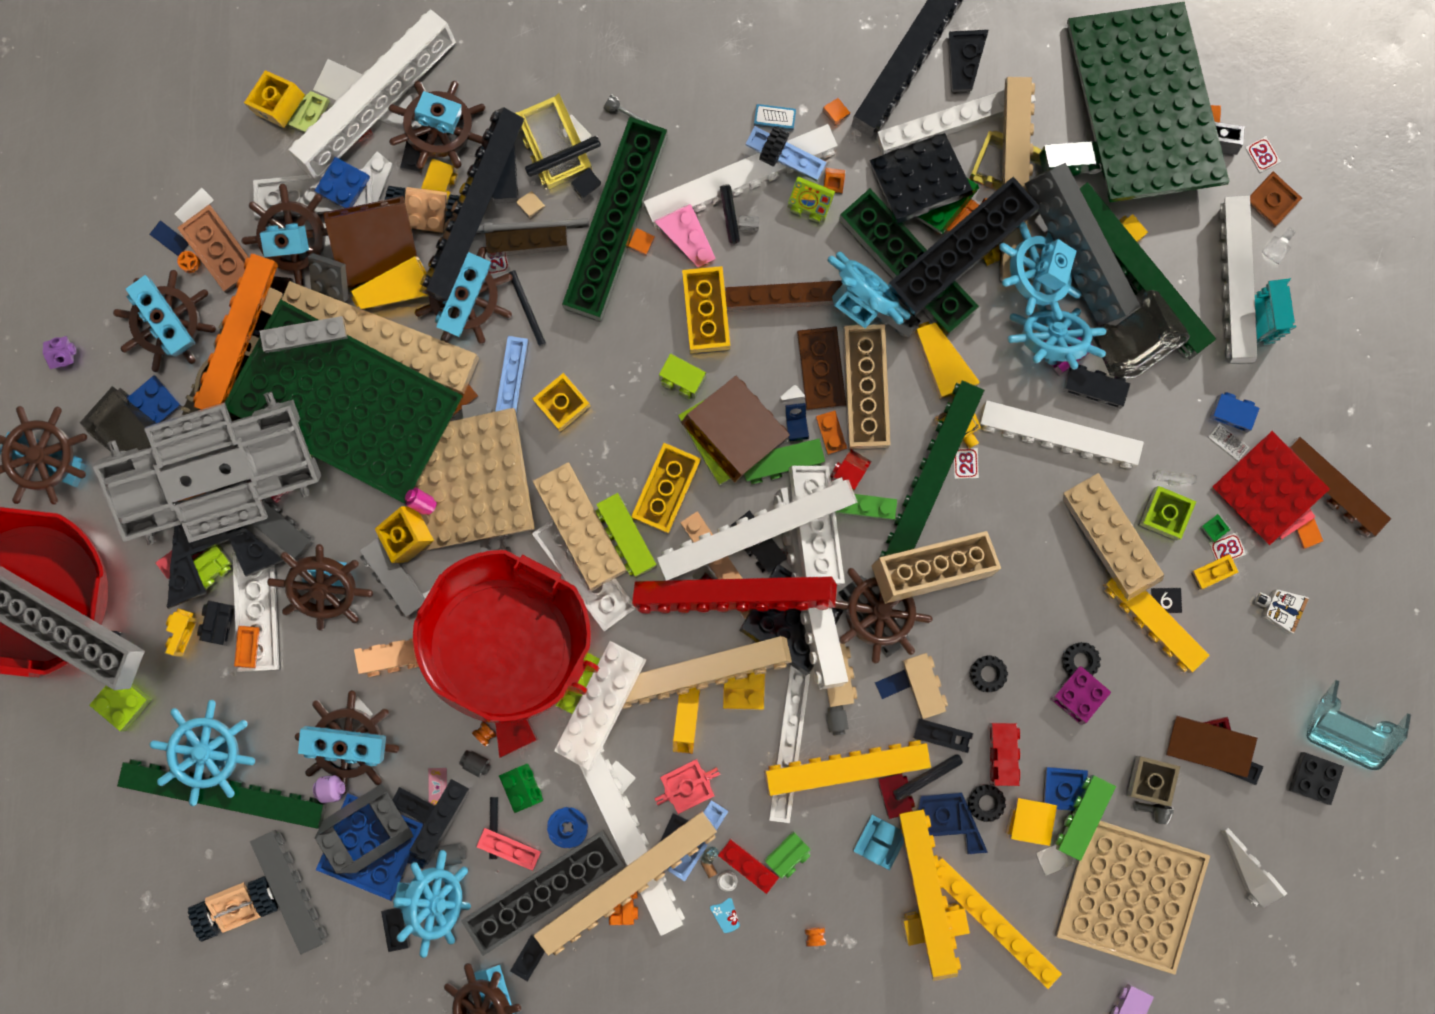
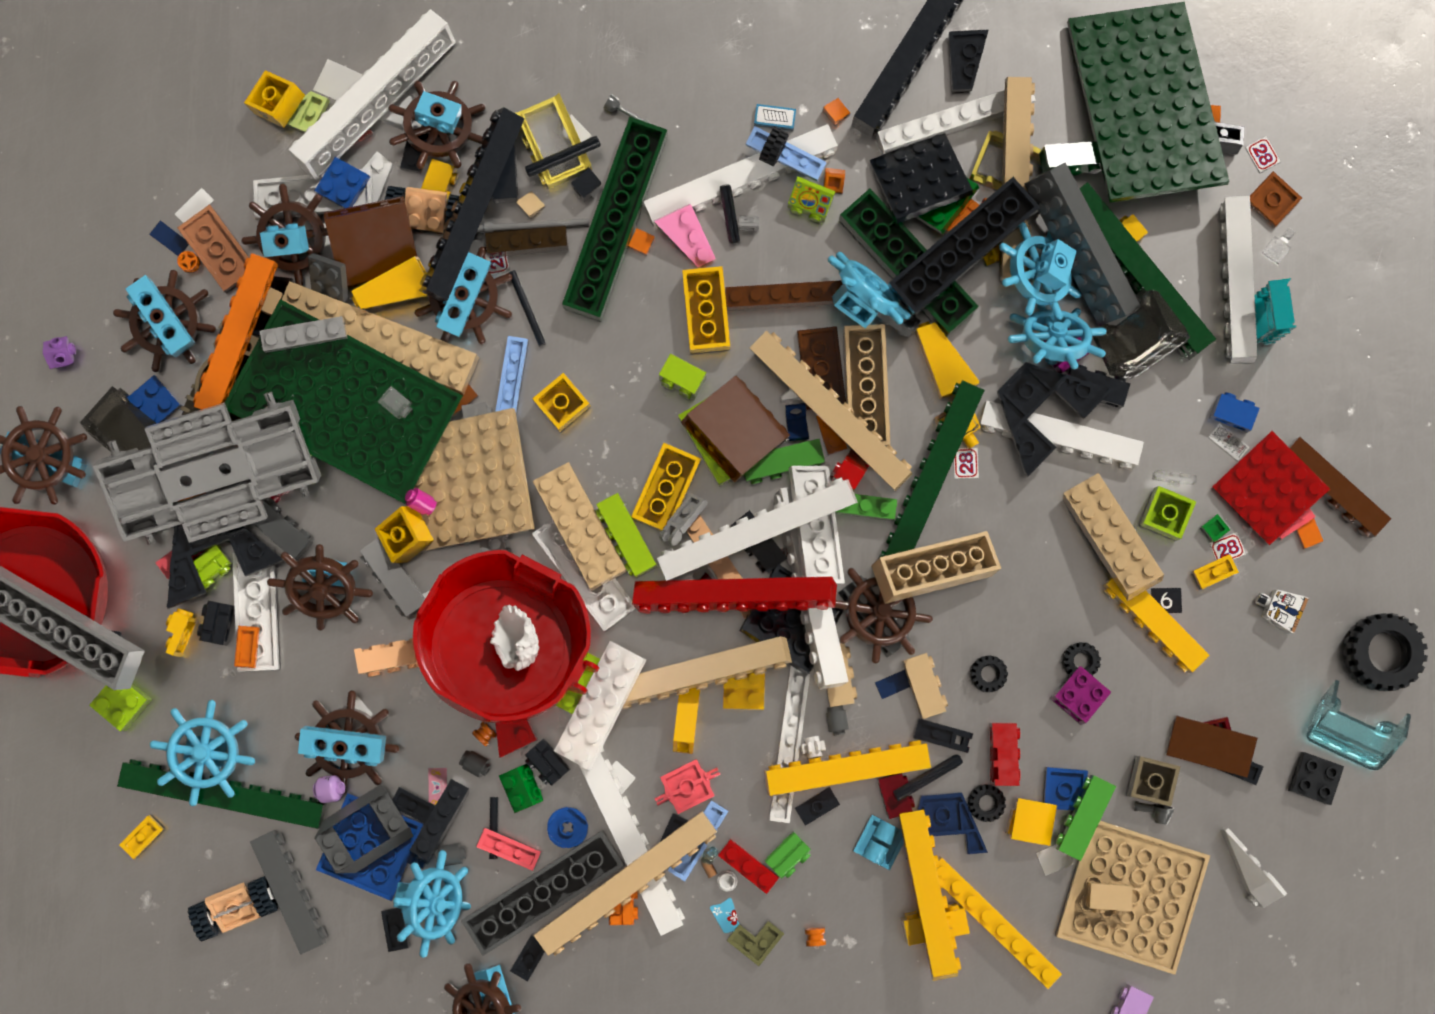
none -> yellow plate [119,815,164,859]
none -> clear piece [378,386,412,419]
none -> white hair [490,605,540,671]
none -> black brick [525,739,571,786]
none -> light grey hinge [659,493,708,546]
none -> olive plate [727,921,784,966]
none -> tan brick [750,331,913,491]
none -> black plate [795,787,840,826]
none -> white gear [801,736,826,759]
none -> black wing [997,362,1113,477]
none -> tan brick [1086,882,1133,915]
none -> black tyre [1343,613,1428,691]

